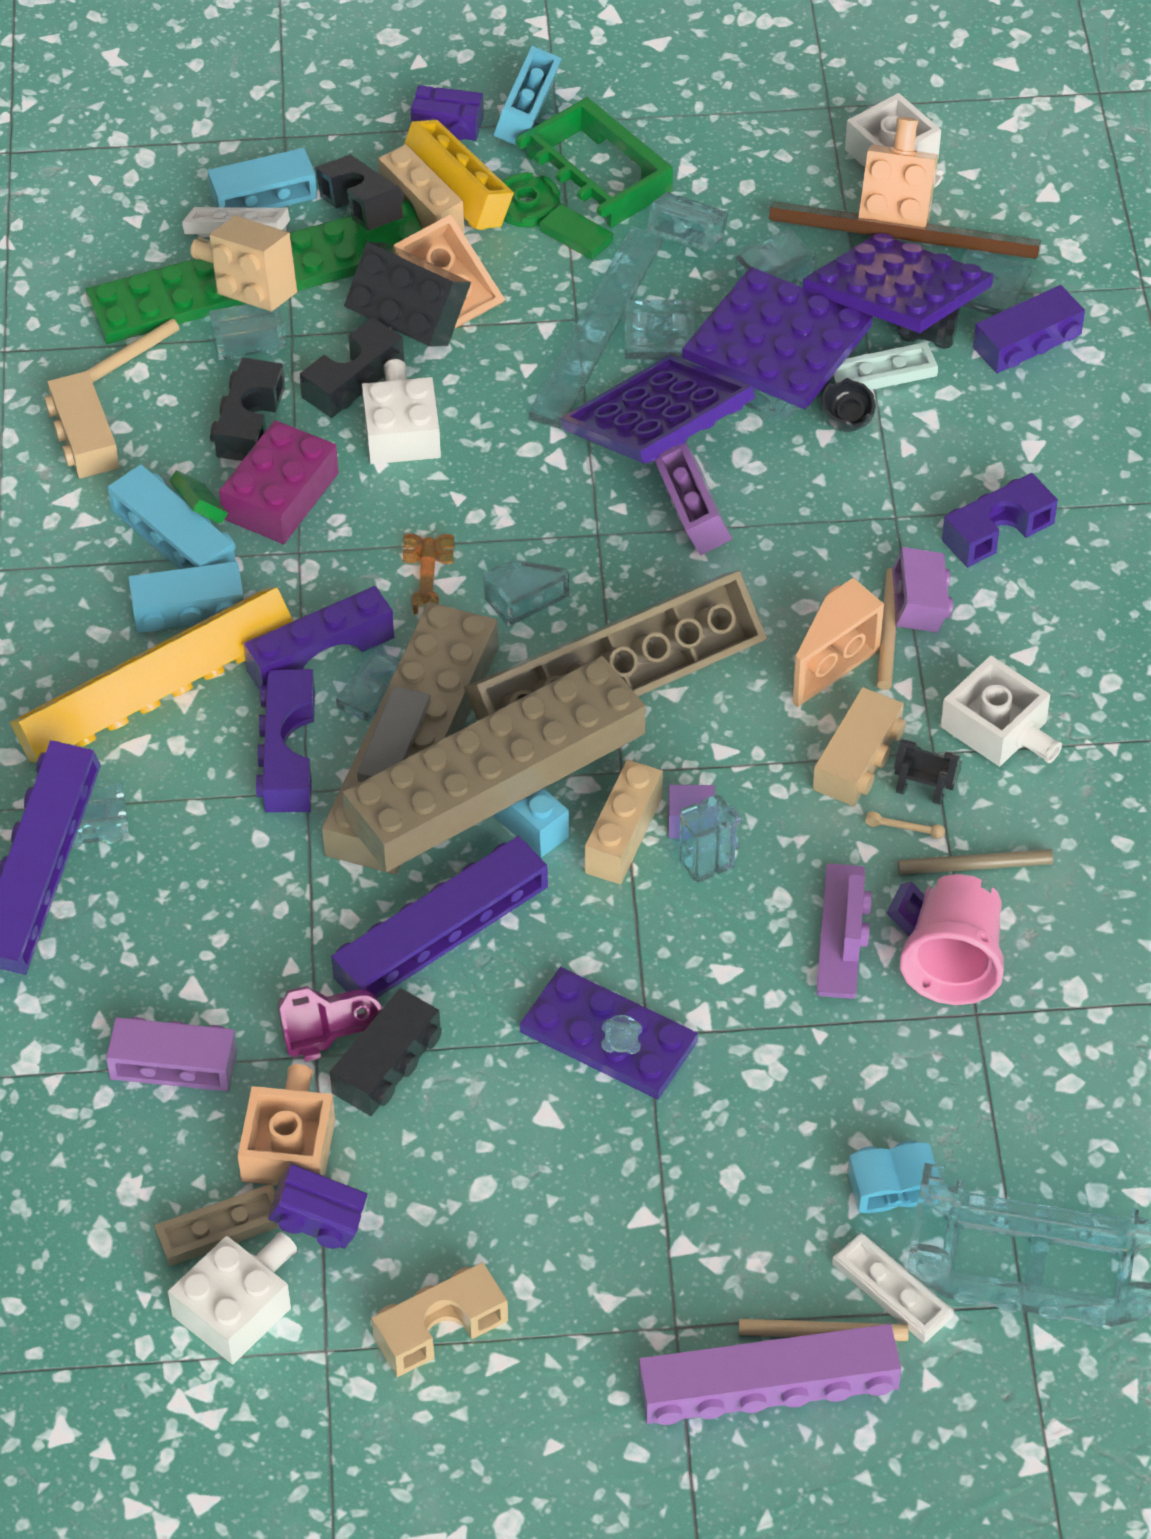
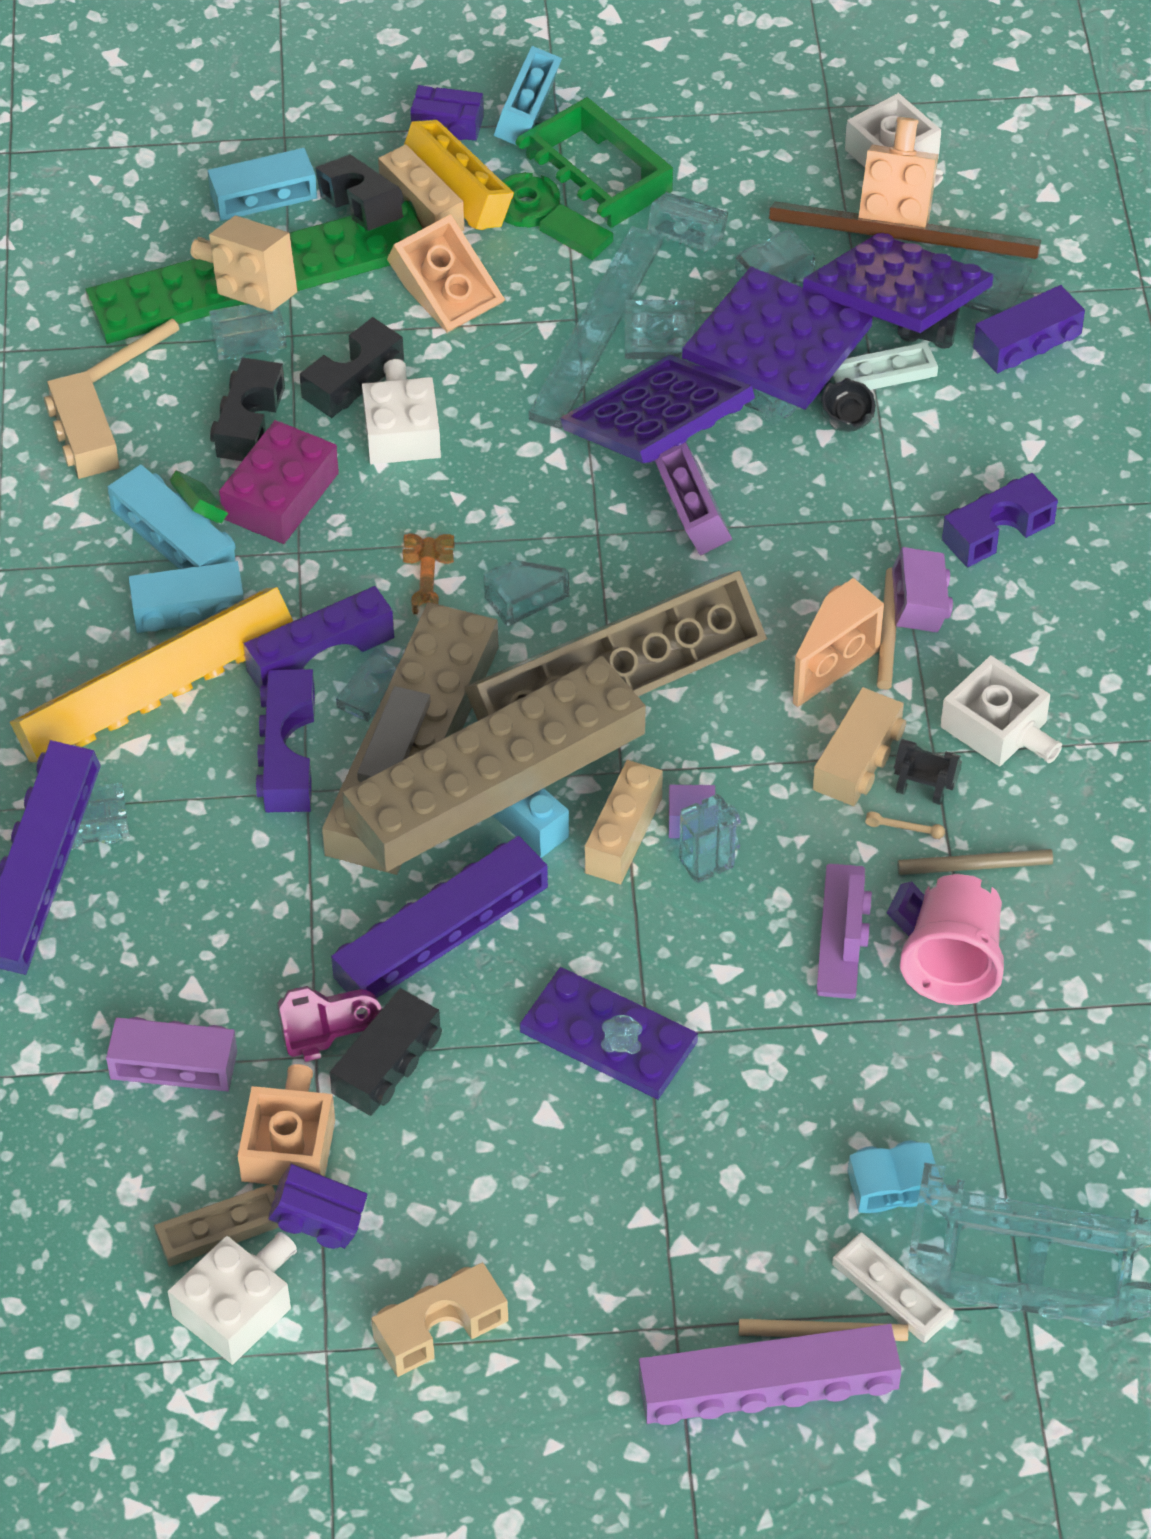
white plate [182,207,290,238] -> none
black brick [344,242,471,347] -> none

